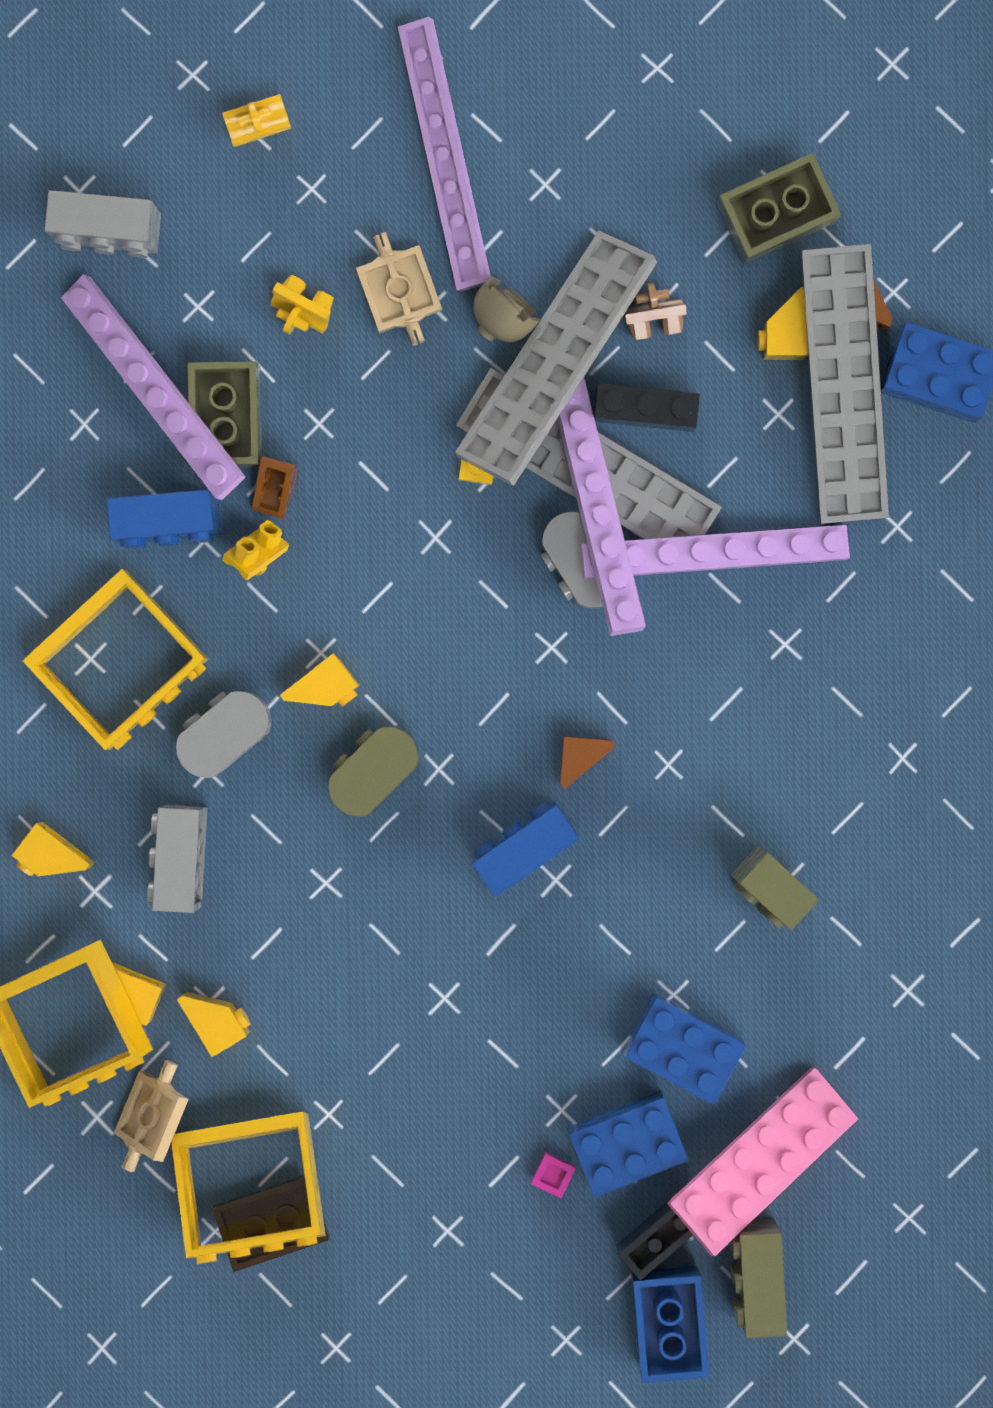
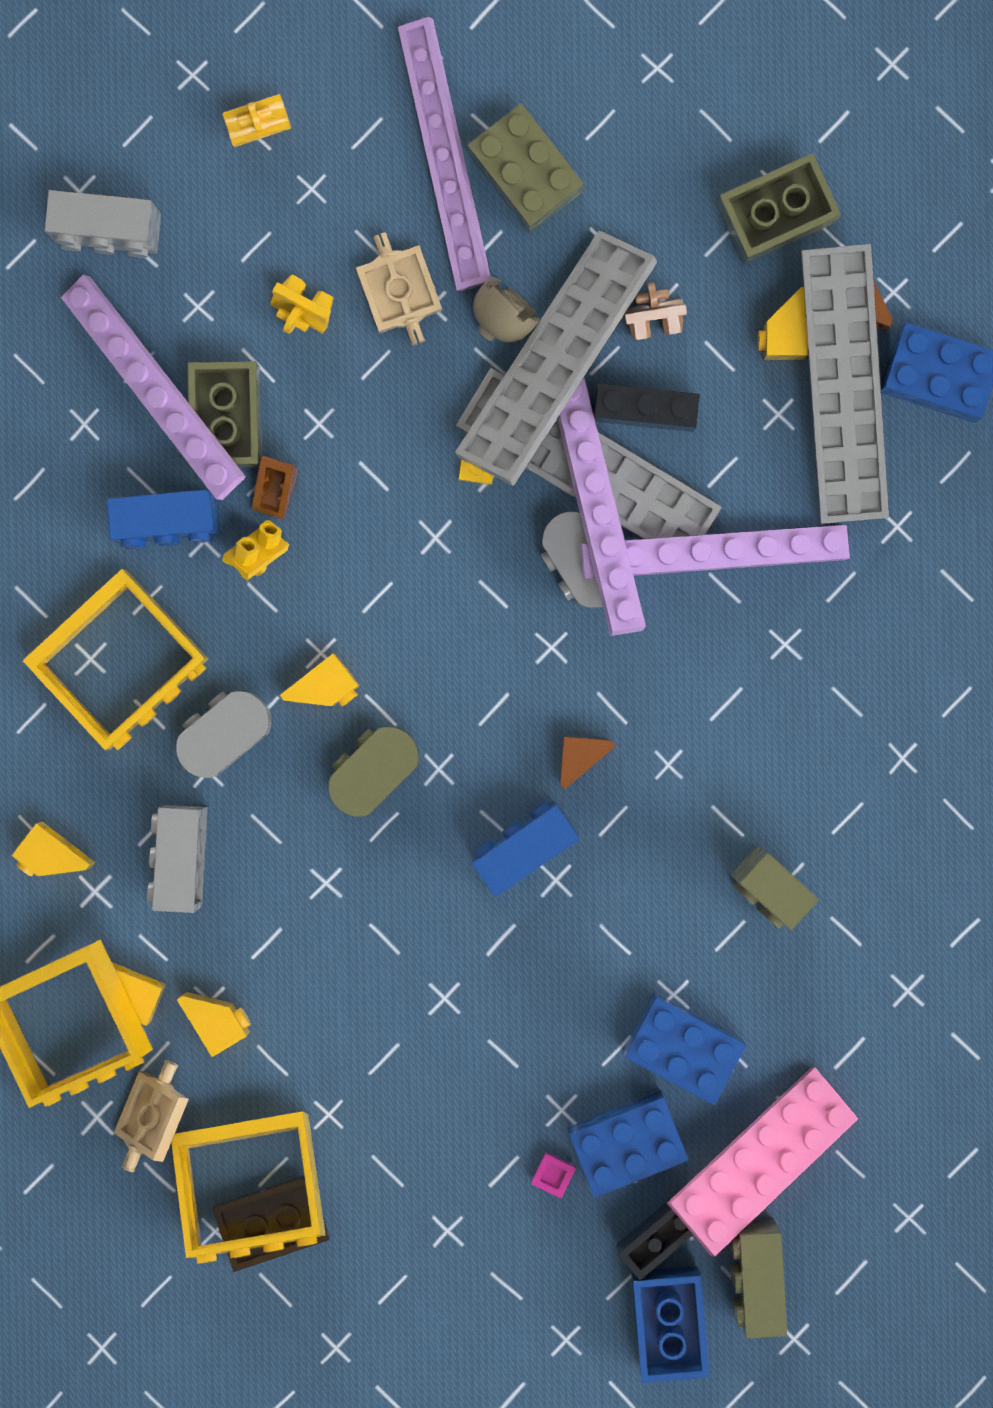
none -> olive brick [468,103,584,233]

